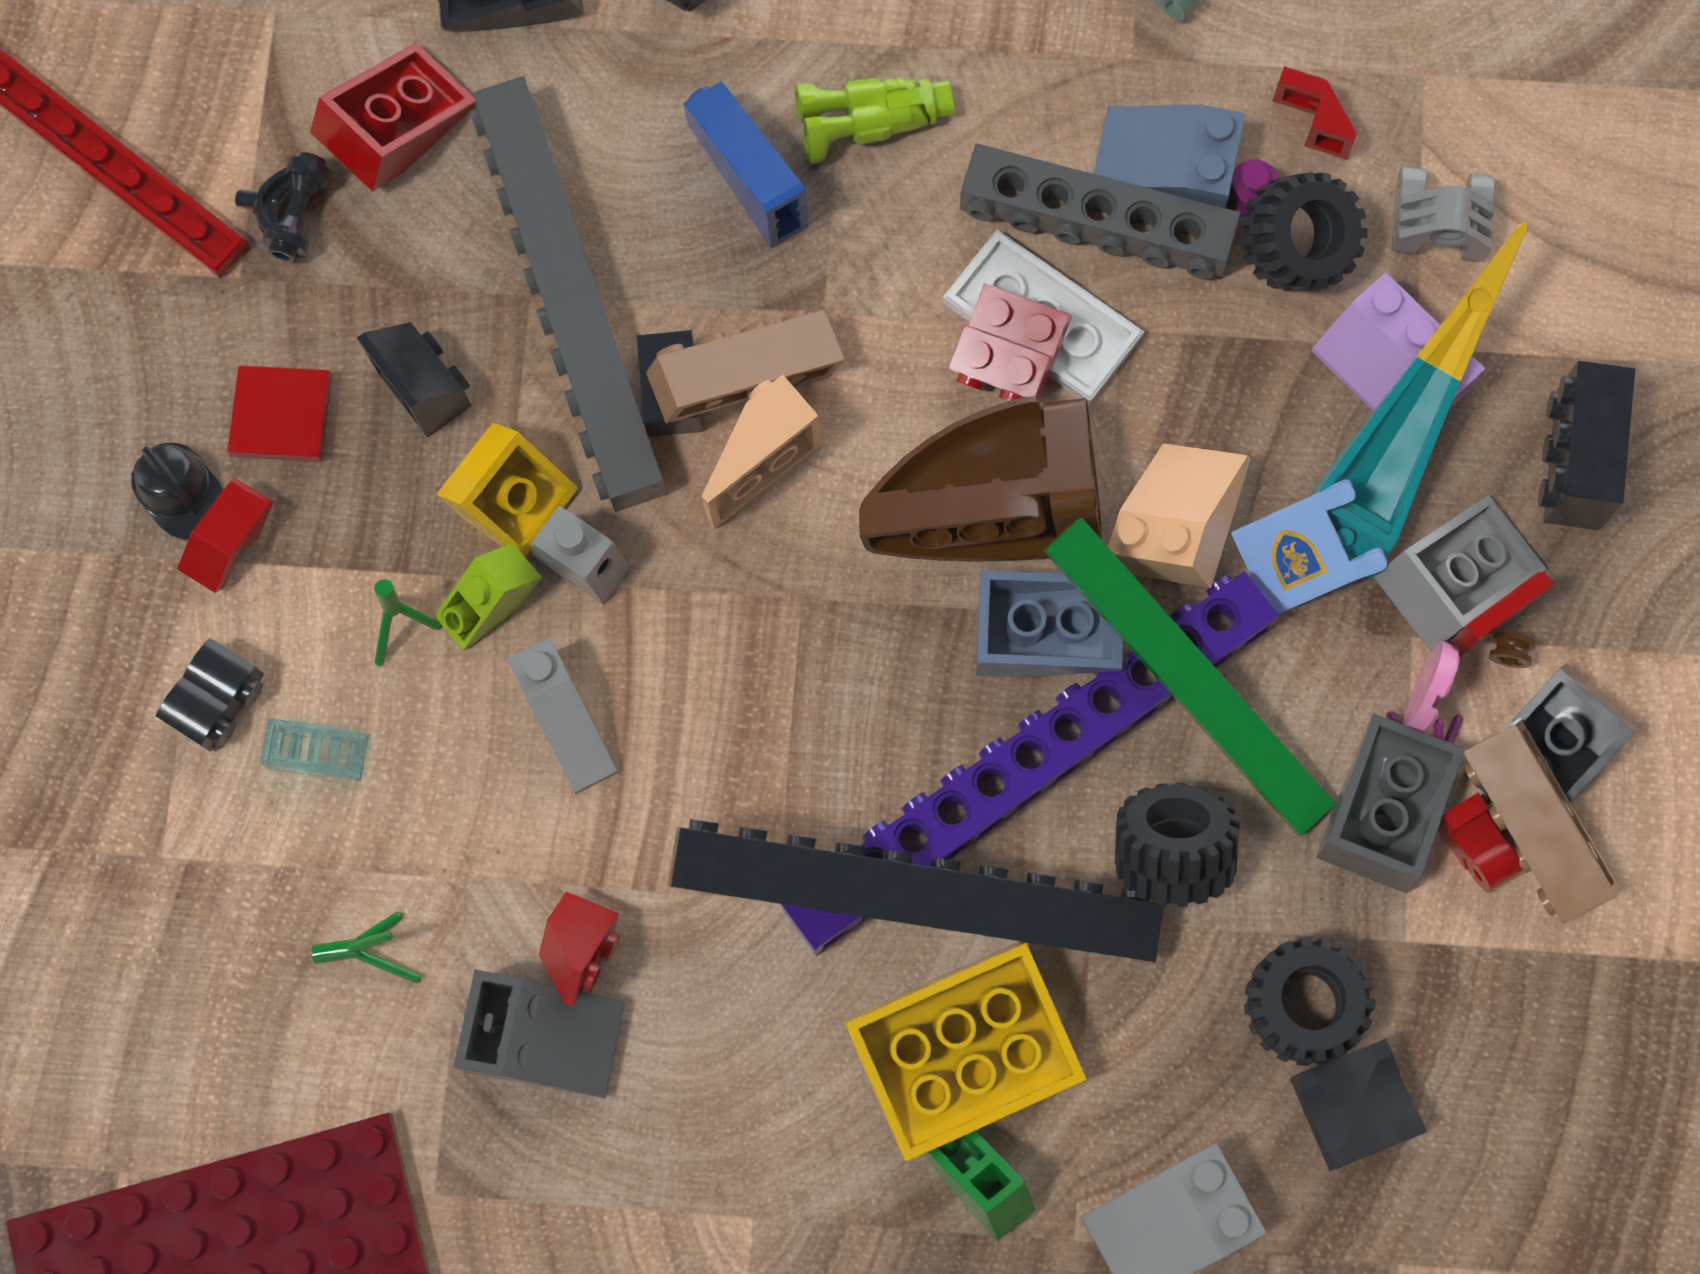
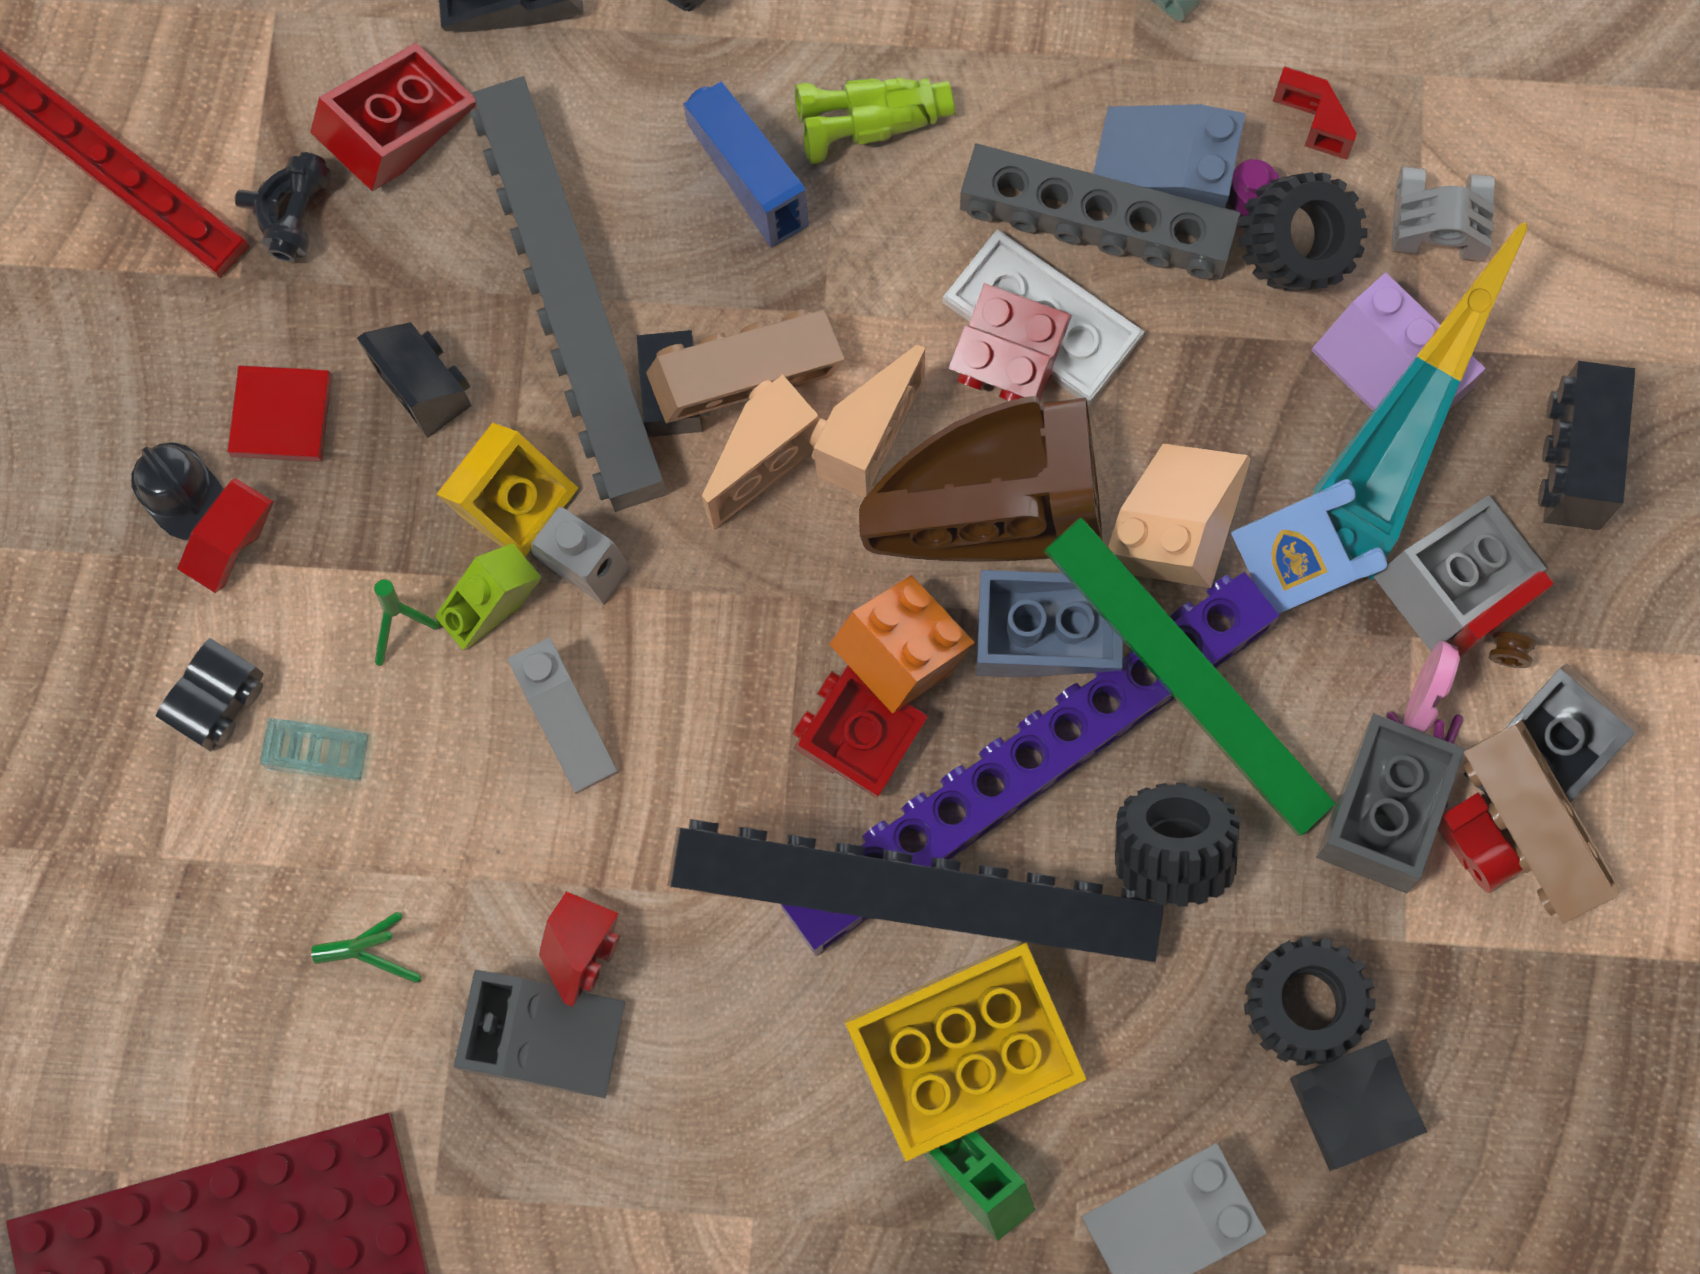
none -> red plate [792,665,928,798]
none -> light nougat slope [810,344,925,498]
none -> orange brick [829,575,975,713]

